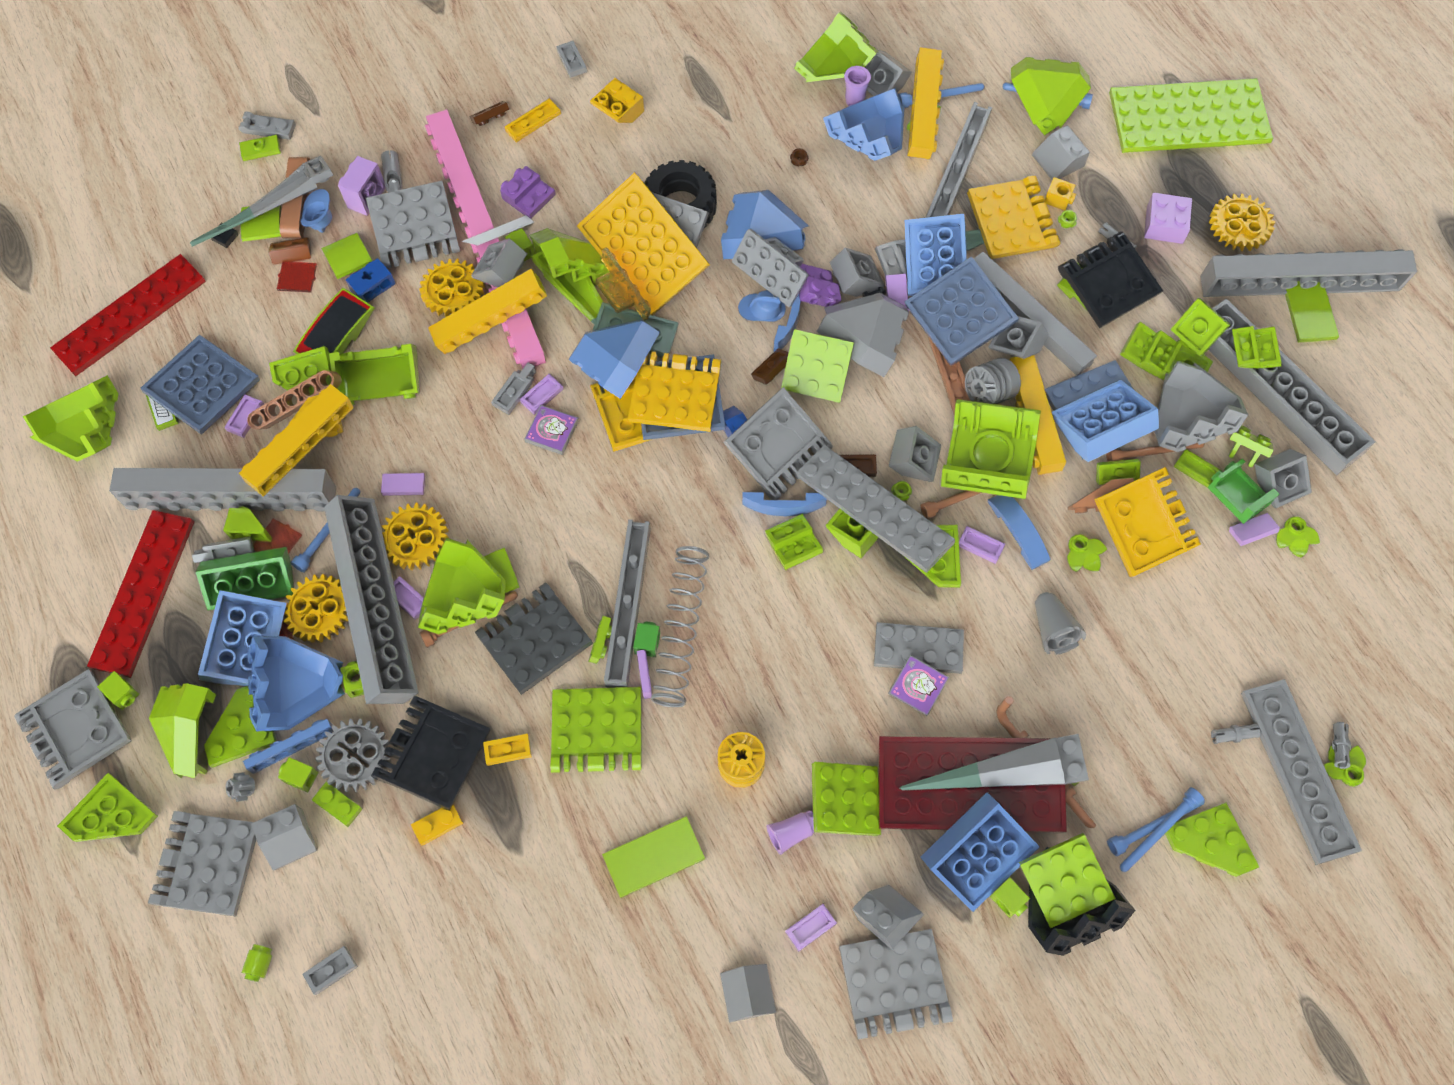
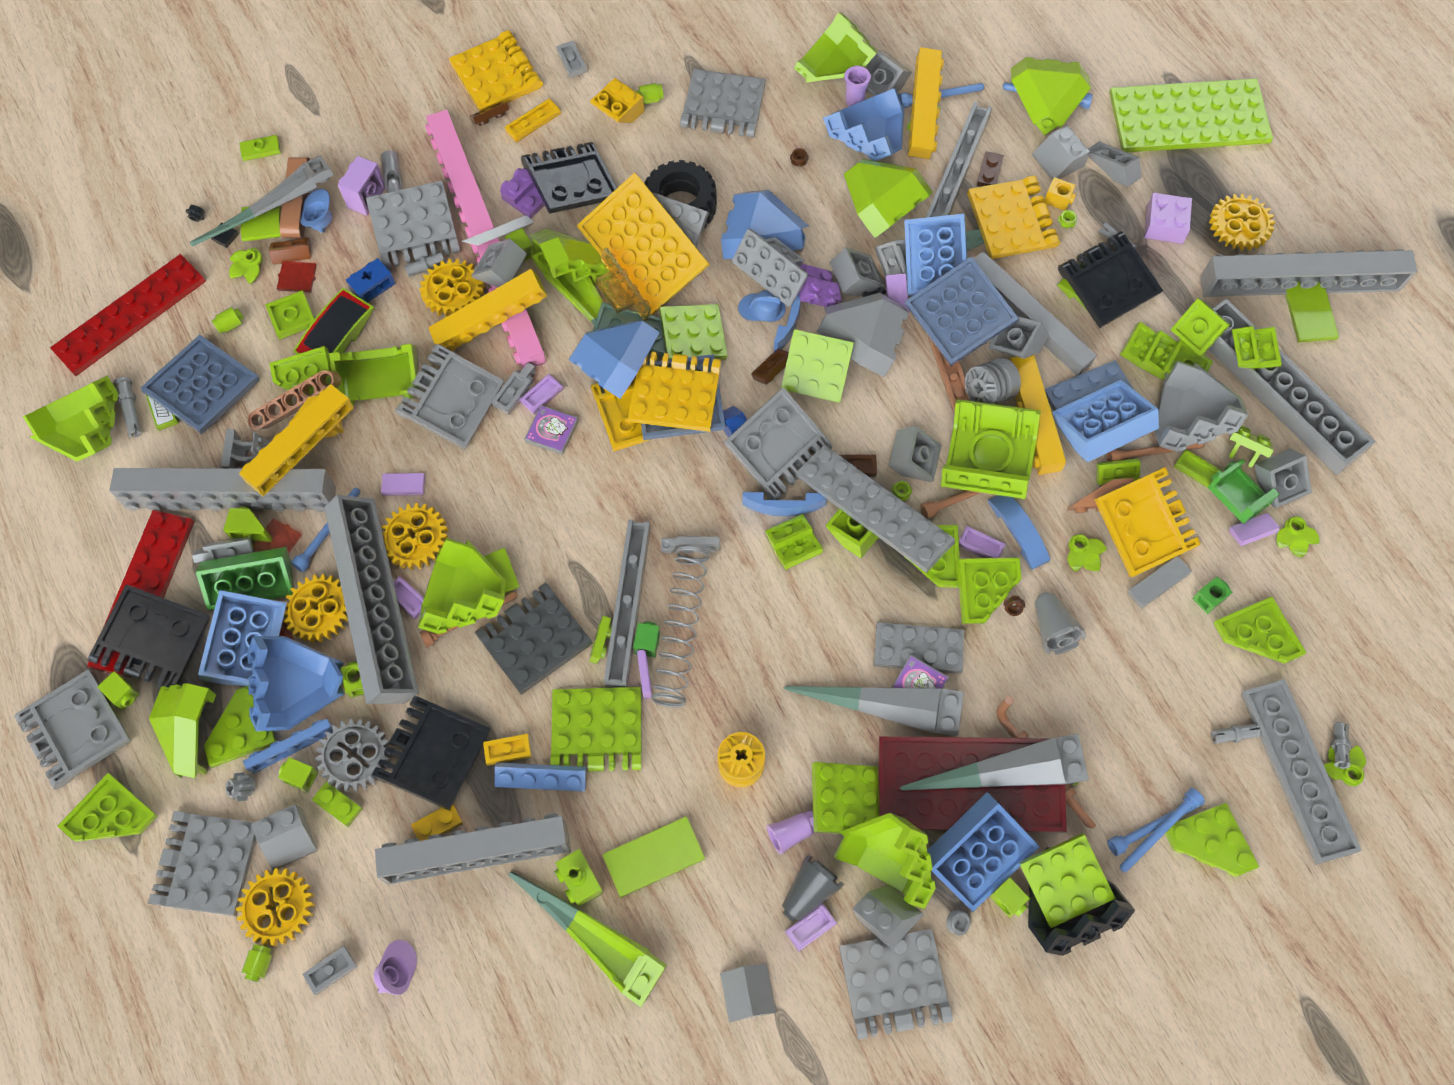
lavender tile [224,394,264,438] -> none
light grey plate [239,111,296,140] -> none
lime slope [321,233,372,279] -> none
none -> black hinge [88,584,210,688]
none -> light grey pin [113,377,142,438]
none -> black plate [185,205,205,222]
none -> lime brick [212,306,244,334]
none -> light grey tile [221,429,270,469]
none -> lime plate [229,248,263,284]
none -> yellow gear [236,868,315,947]
none -> lime plate [265,290,314,340]
none -> lavender piece [373,940,417,995]
none -> light grey brick [375,814,571,885]
none -> light grey hinge [395,344,504,450]
none -> light grey pin [404,252,446,278]
none -> yellow hinge [449,30,543,111]
none -> medium blue plate [494,763,586,792]
none -> lime plate [508,872,667,1007]
none -> hinge [521,142,617,214]
none -> lime brick [554,849,603,907]
none -> lime brick [636,83,664,105]
none -> lime plate [659,304,728,360]
none -> light grey hinge [661,536,720,554]
none -> light grey hinge [680,69,766,138]
none -> dark grey cone [782,854,844,921]
none -> light grey plate [783,686,964,737]
none -> lime panel [834,813,936,909]
none -> lime panel [844,159,933,238]
none -> light grey tile [946,910,970,935]
none -> lime plate [957,558,1022,624]
none -> plate [977,151,1004,187]
none -> reddish brown plate [1004,595,1025,616]
none -> light grey slope [1088,141,1142,187]
none -> light grey tile [1127,556,1192,609]
none -> bright green brick [1192,576,1233,615]
none -> lime plate [1213,596,1307,664]

